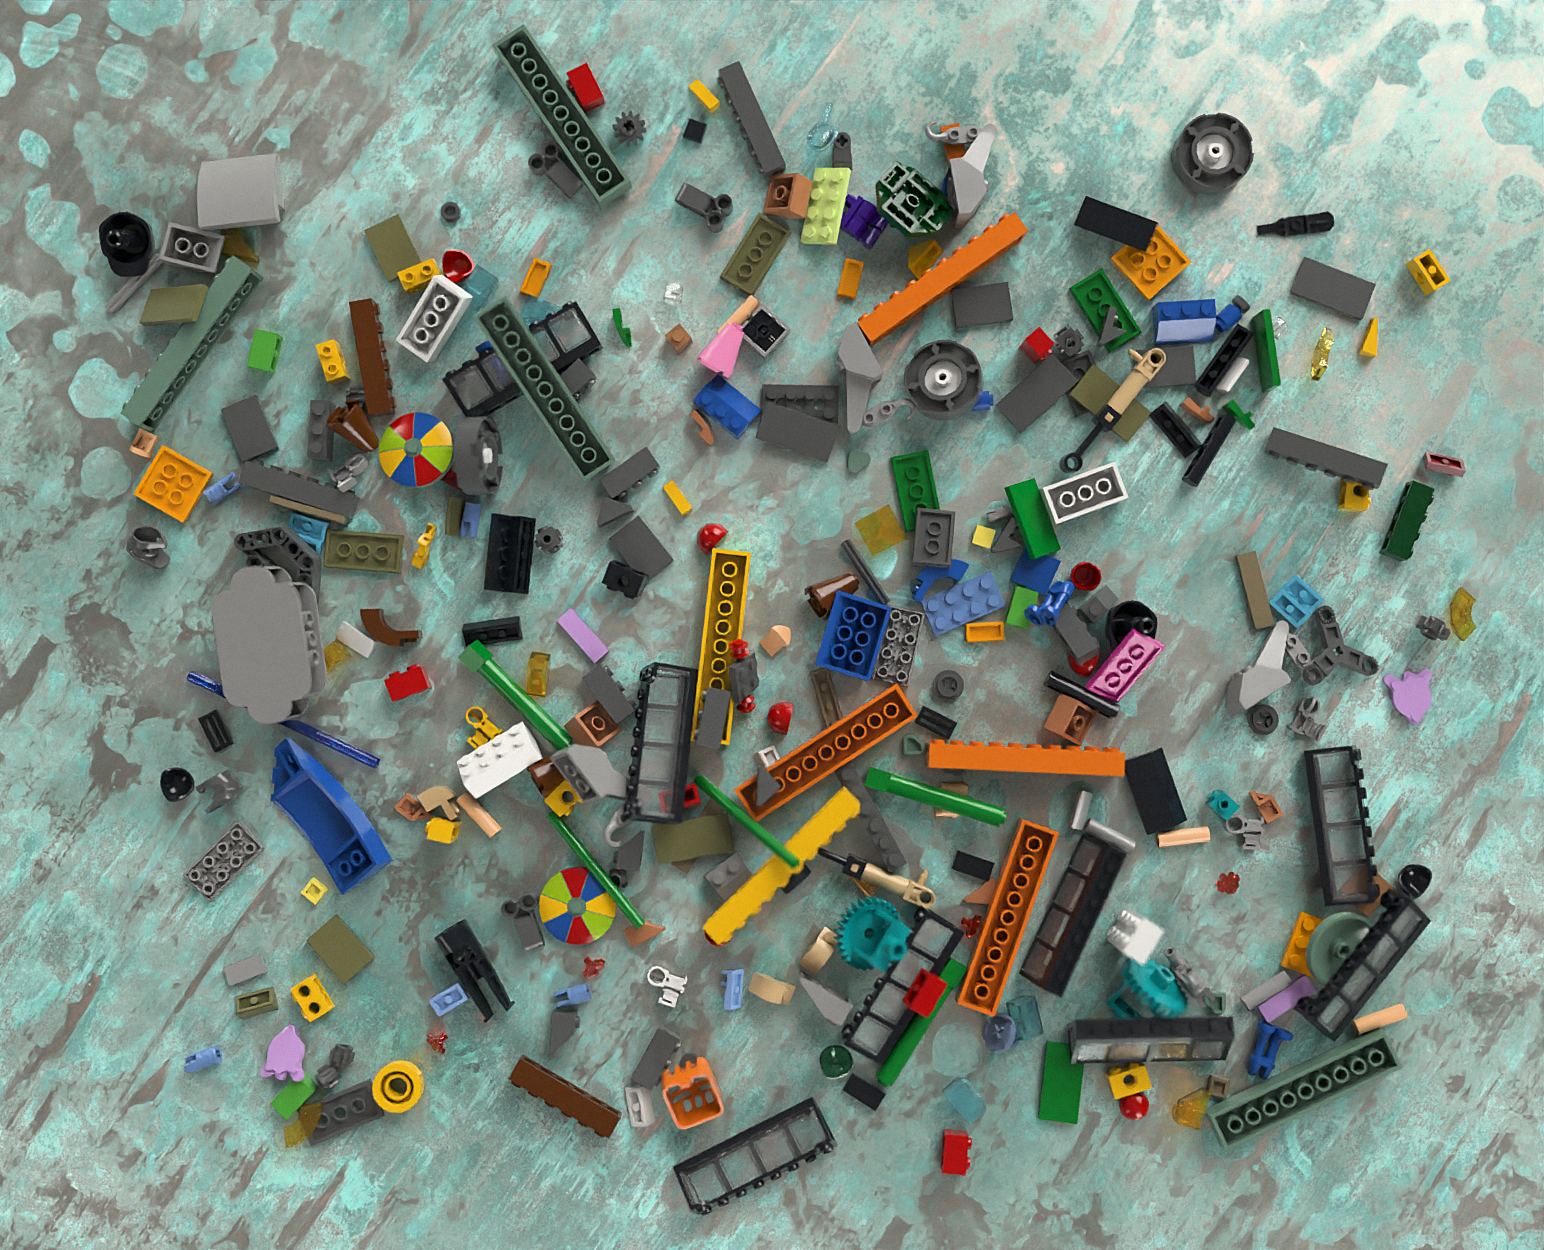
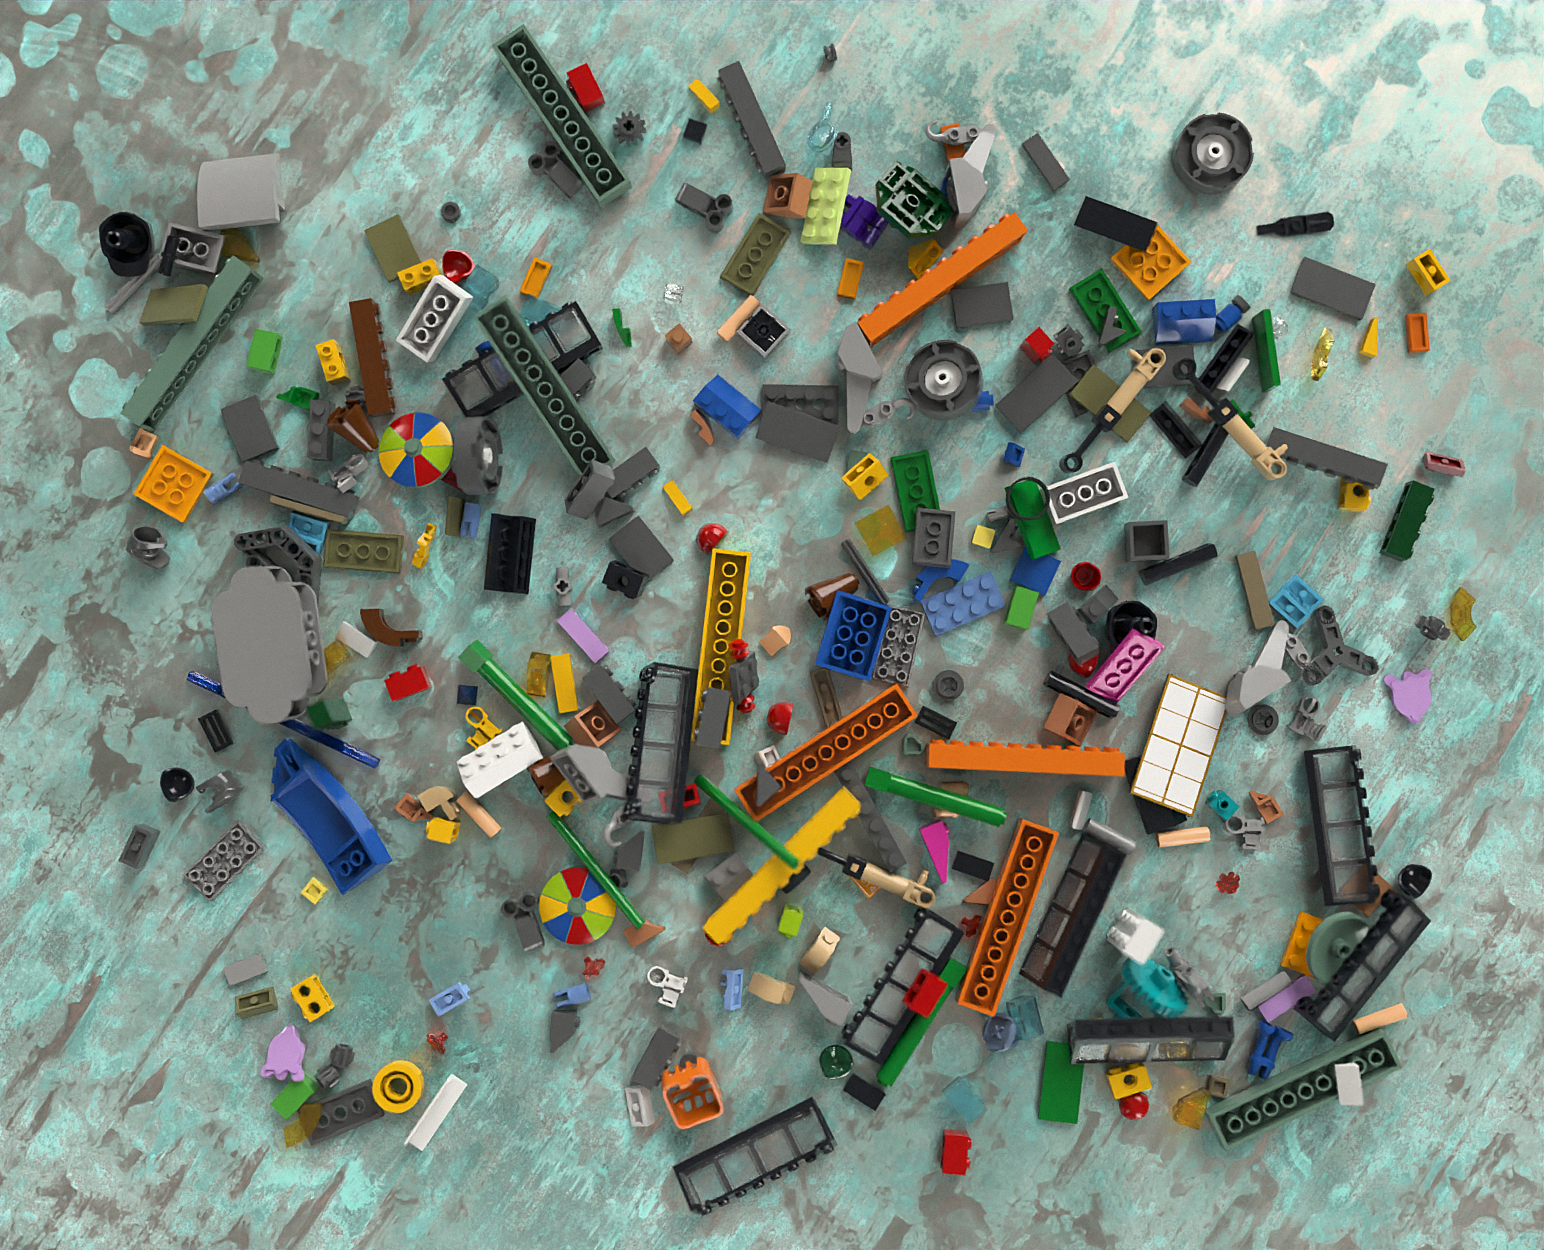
medium blue hinge [184,1046,222,1073] -> none
olive tile [306,914,374,984] -> none
black piece [434,919,515,1023] -> none
black slope [462,616,523,647] -> none
reddish brown brick [508,1055,622,1138] -> none
dark grey brick [534,525,563,555] -> none
bright pink cone [697,322,744,378] -> none
teal piece [834,896,911,972] -> none
light orange tile [965,621,1005,643] -> none
blue piece [1024,581,1074,626] -> none
none -> dark grey panel [118,824,161,869]
none -> black pin [158,235,180,276]
none -> green slope [276,386,320,410]
none -> dark green brick [305,699,352,731]
none -> white panel [404,1074,468,1151]
none -> dark blue slope [457,685,478,705]
none -> yellow tile [550,653,579,713]
none -> light grey axle [554,567,573,606]
none -> dark grey brick [564,460,615,520]
none -> lime brick [778,903,804,938]
none -> dark grey bush [823,43,837,63]
none -> yellow brick [841,453,889,500]
none -> dark pink slope [918,819,950,884]
none -> blue plate [1003,442,1025,467]
none -> black tyre [1006,477,1050,521]
none -> dark grey tile [1022,133,1070,191]
none -> dark grey piece [1124,520,1170,562]
none -> white piece [1129,674,1227,817]
none -> black brick [1138,543,1218,586]
none -> tan piece [1172,358,1288,480]
none -> white slope [1334,1063,1364,1105]
none -> orange tile [1405,313,1430,353]

